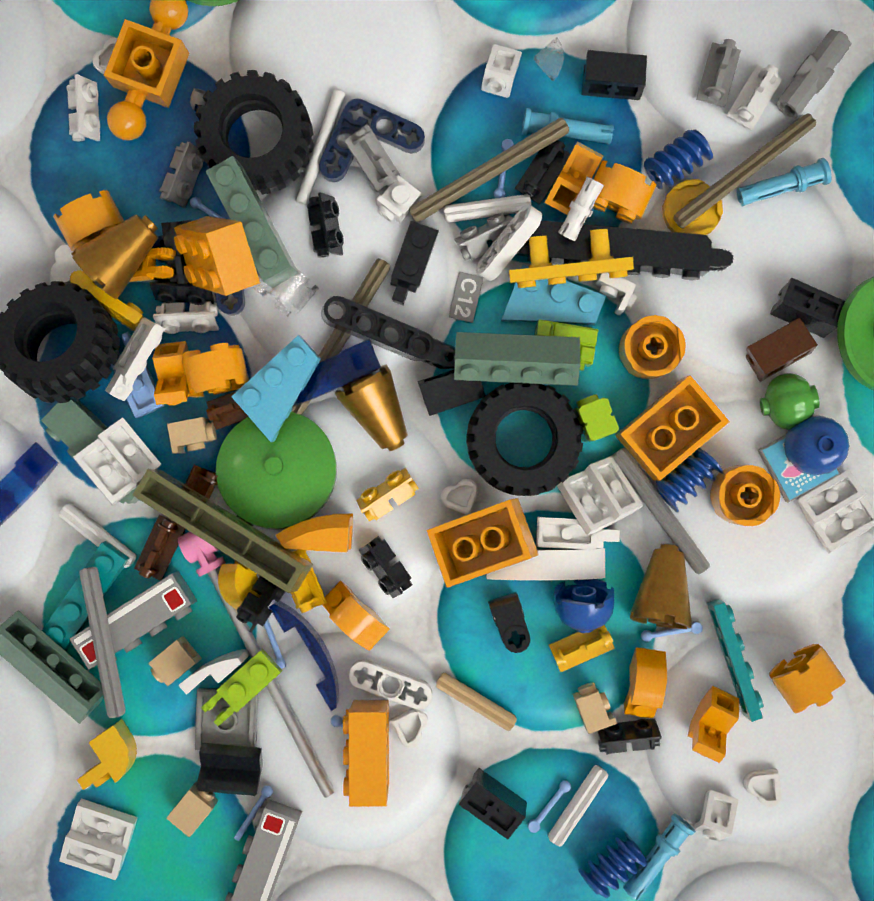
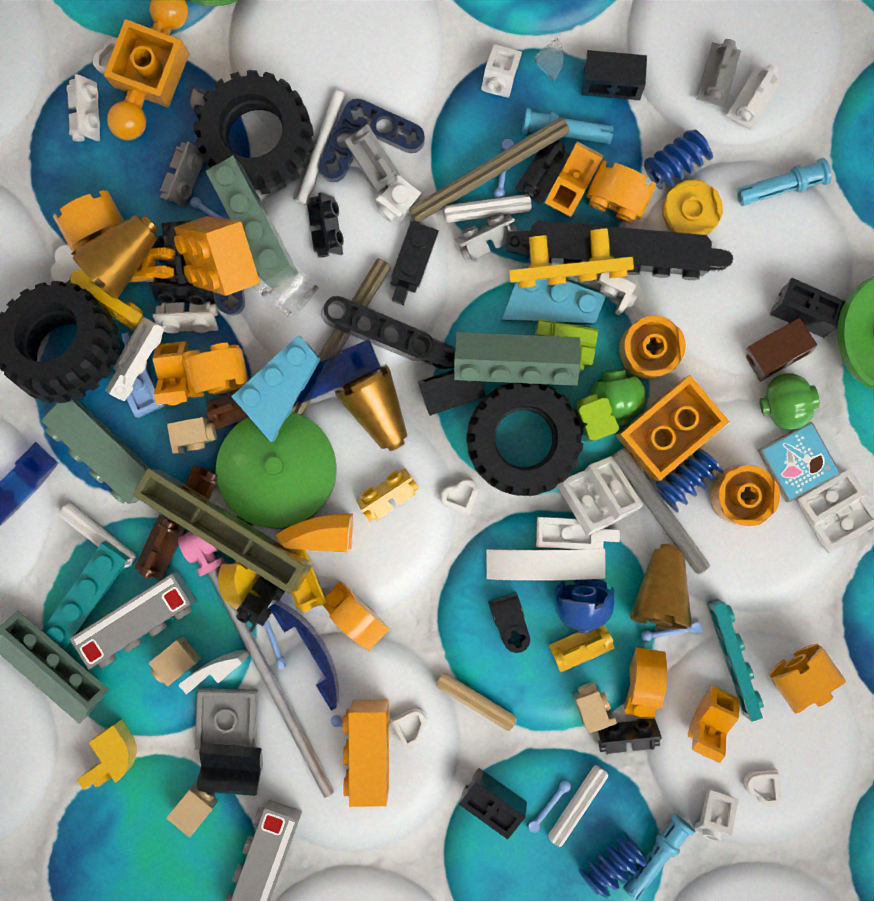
white slope [59,798,138,880] -> none
white slope [73,417,161,506] -> none
light grey axle [79,567,126,718] -> none
lime hinge [201,648,283,726] -> none
light blue hinge [234,786,273,841] -> none
white beam [349,659,432,710] -> none
black hinge [359,536,413,598] -> none
light orange brick [427,498,539,588] -> none
light grey sticker [449,272,484,323] -> none
white beam [476,204,542,281] -> none
white pin [558,177,604,241] -> none
dark tan axle [673,113,816,228] -> none
light grey piece [776,29,852,118] -> none
blue cylinder [784,415,850,475] -> none
none -> bright green plant [589,369,646,426]

